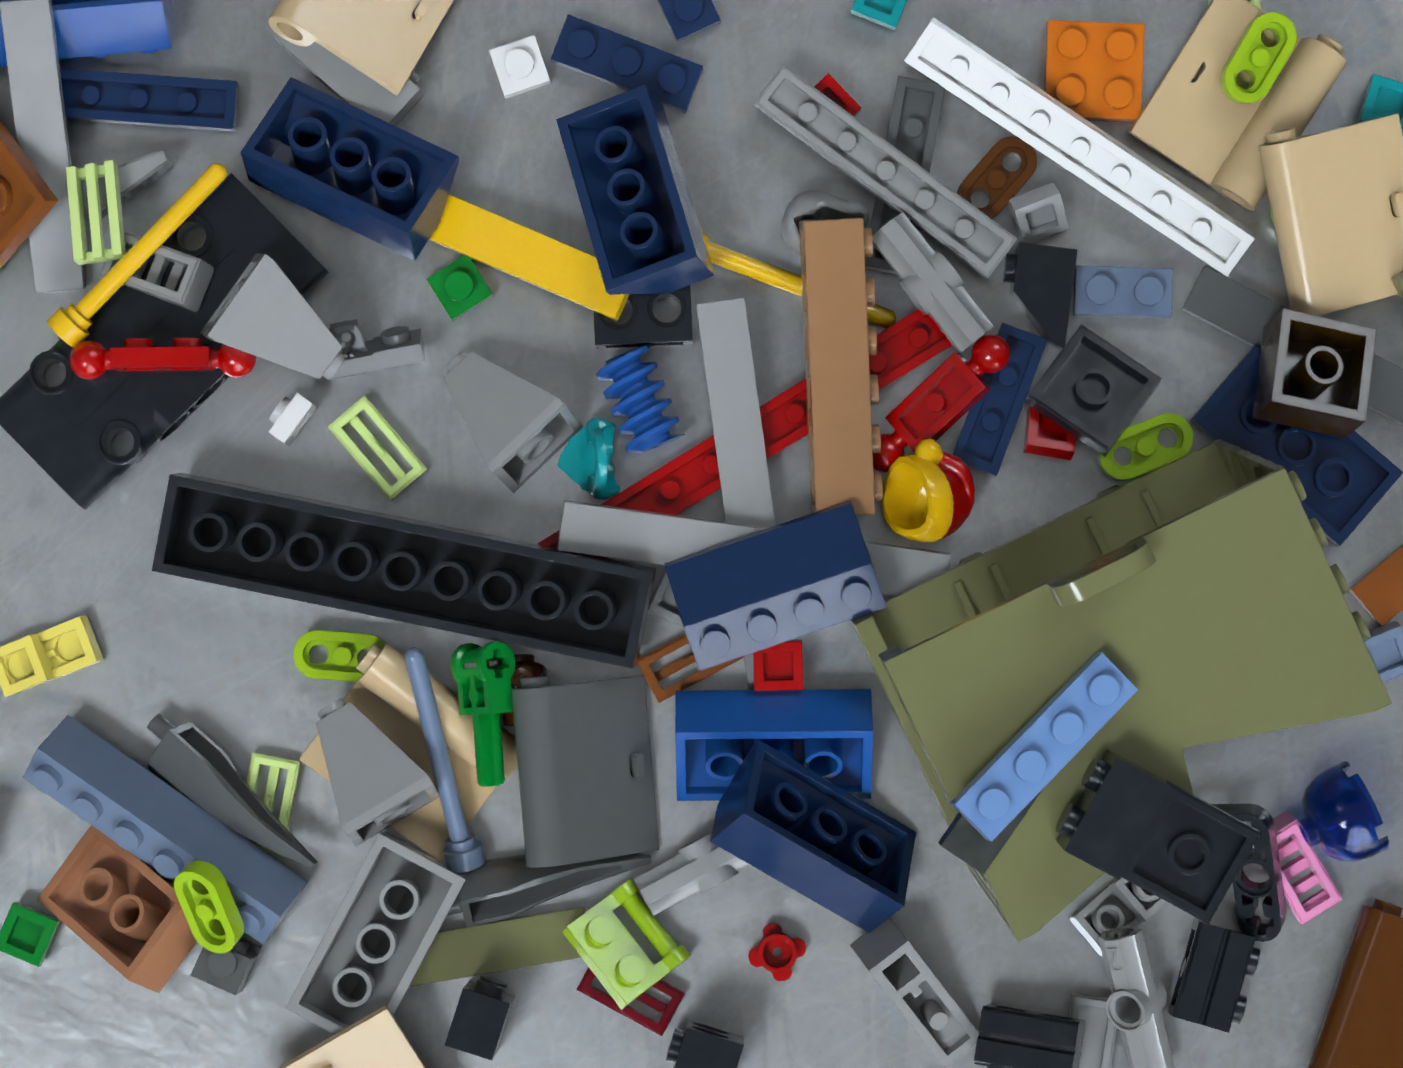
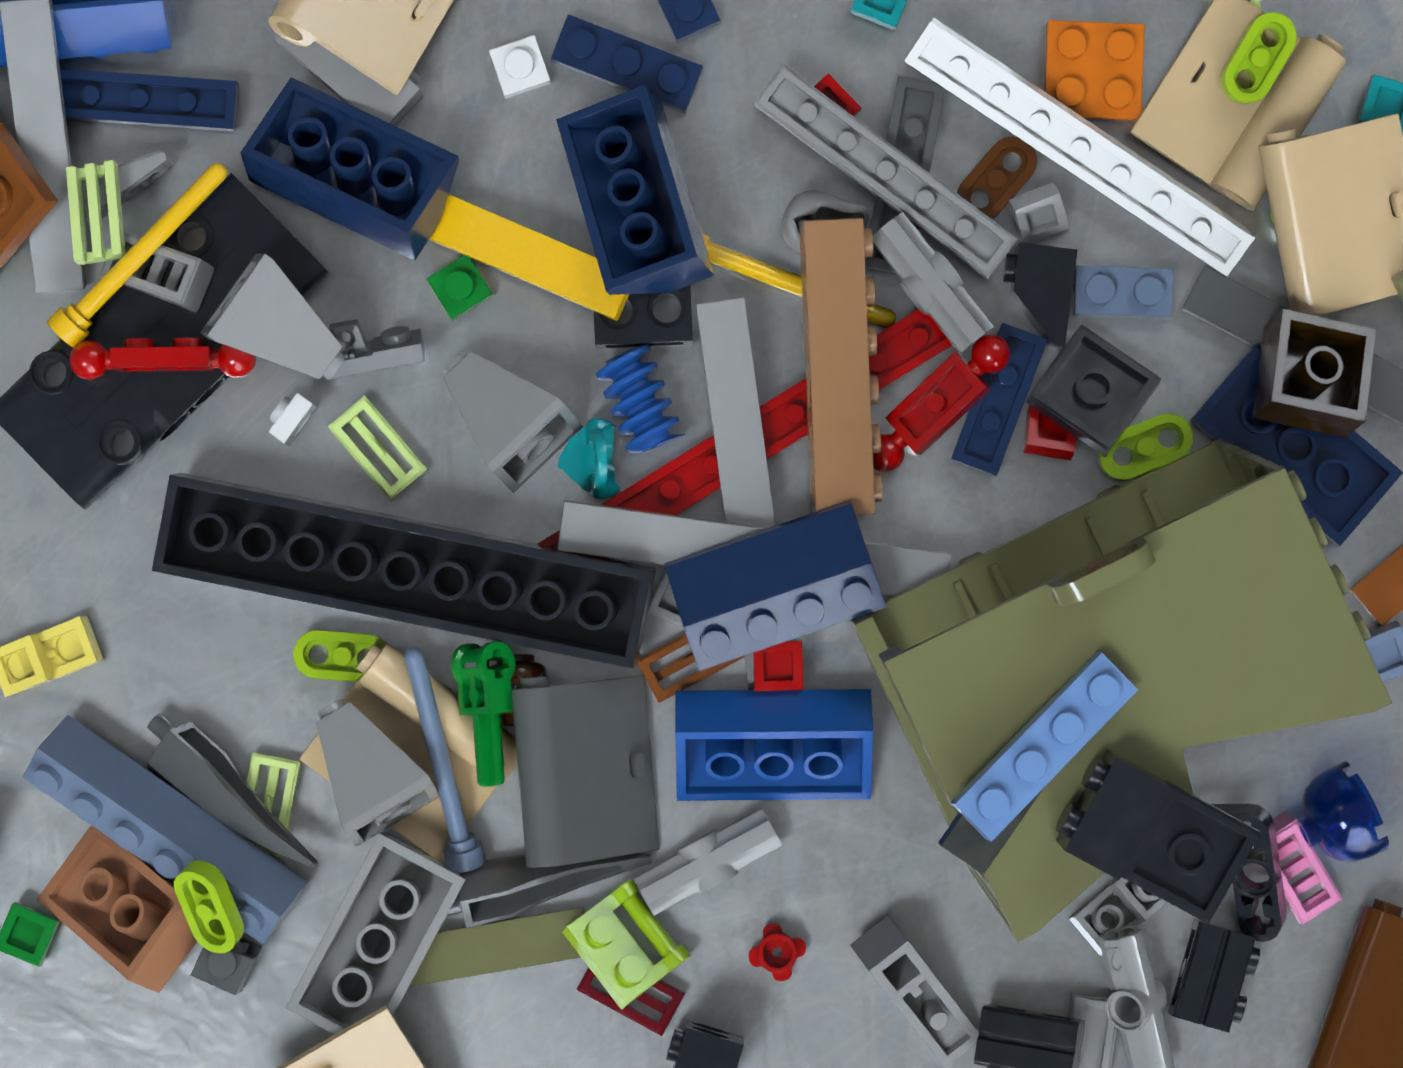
black brick [445,976,515,1061] -> none
dark blue slope [710,739,916,933] -> none
yellow piece [881,439,975,542] -> none

